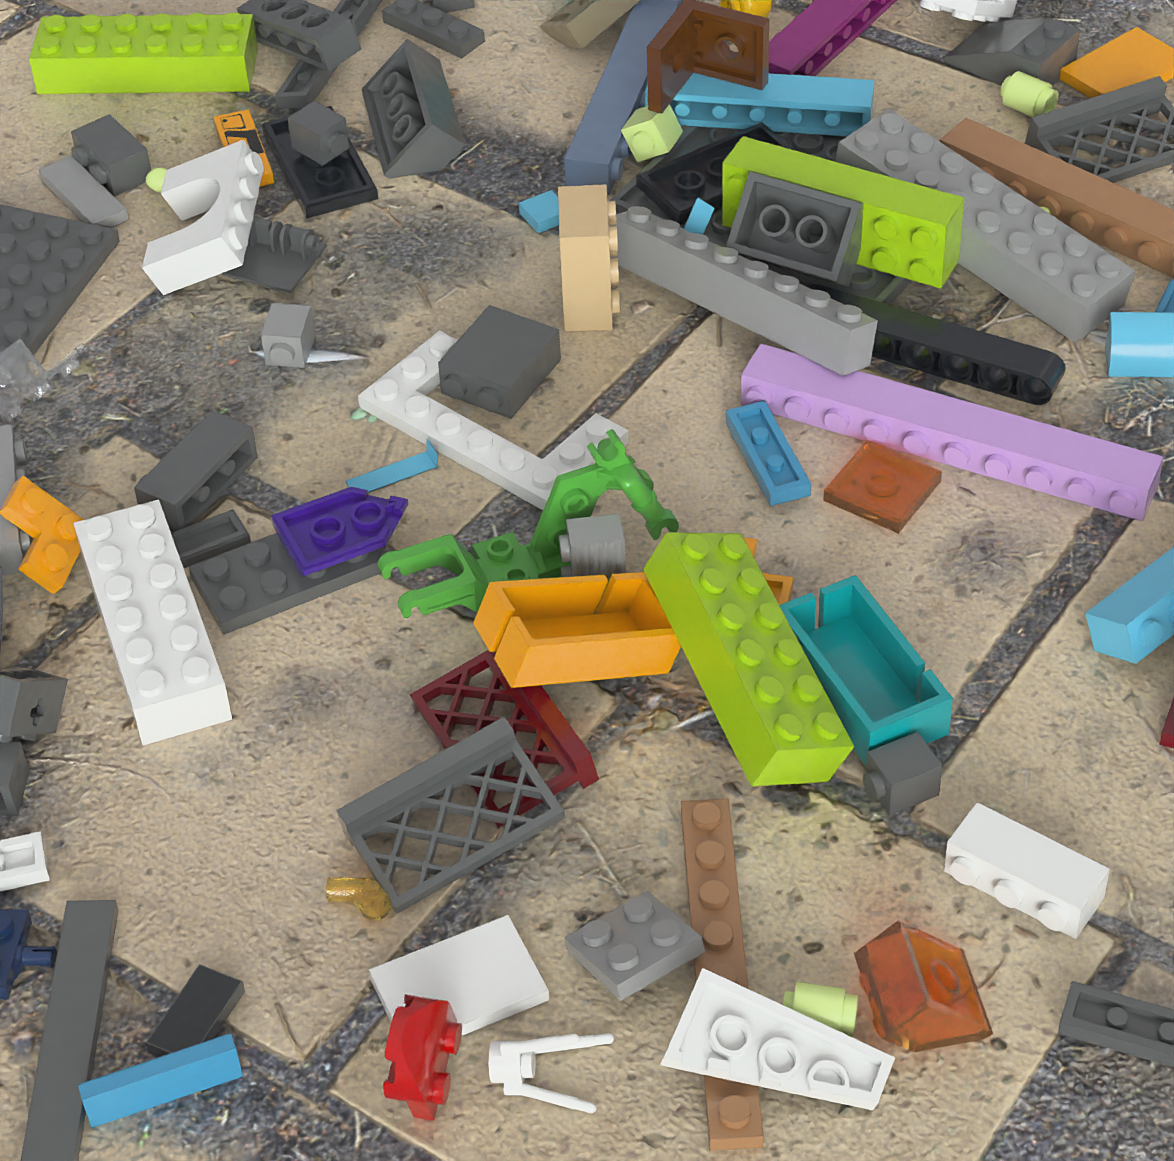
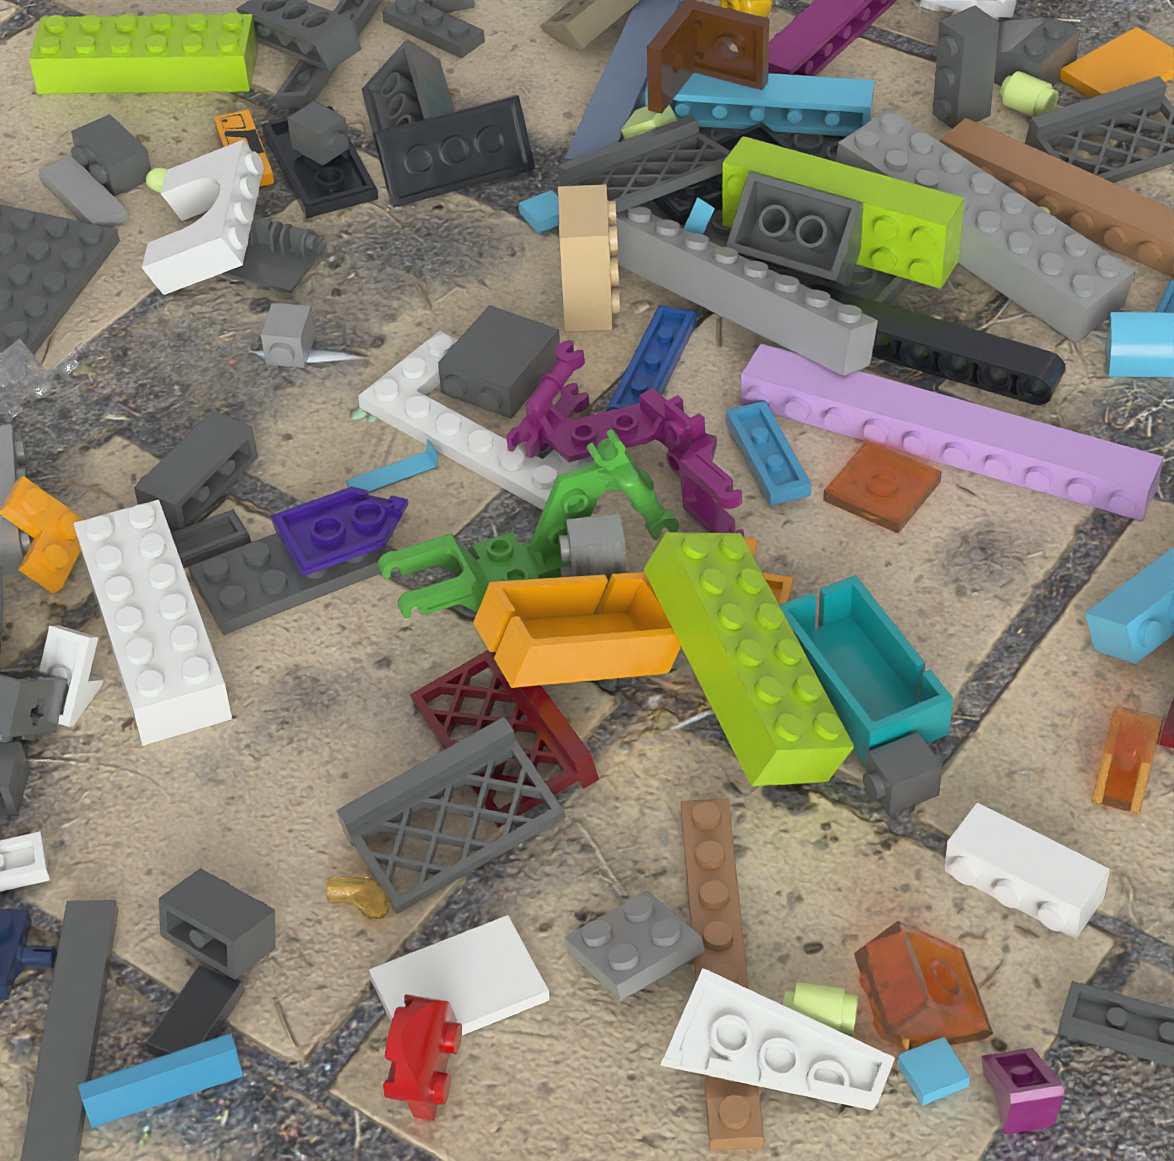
white plant [489,1033,614,1113] -> none
none -> white slope [39,625,104,727]
none -> dark grey brick [159,868,276,979]
none -> black tile [373,94,536,208]
none -> magenta piece [506,340,744,537]
none -> dark grey fence [557,116,731,214]
none -> blue tile [606,305,697,411]
none -> medium azure tile [897,1036,970,1106]
none -> dark grey brick [932,5,999,129]
none -> magenta slope [982,1047,1064,1134]
none -> clear orange slope [1091,705,1165,814]

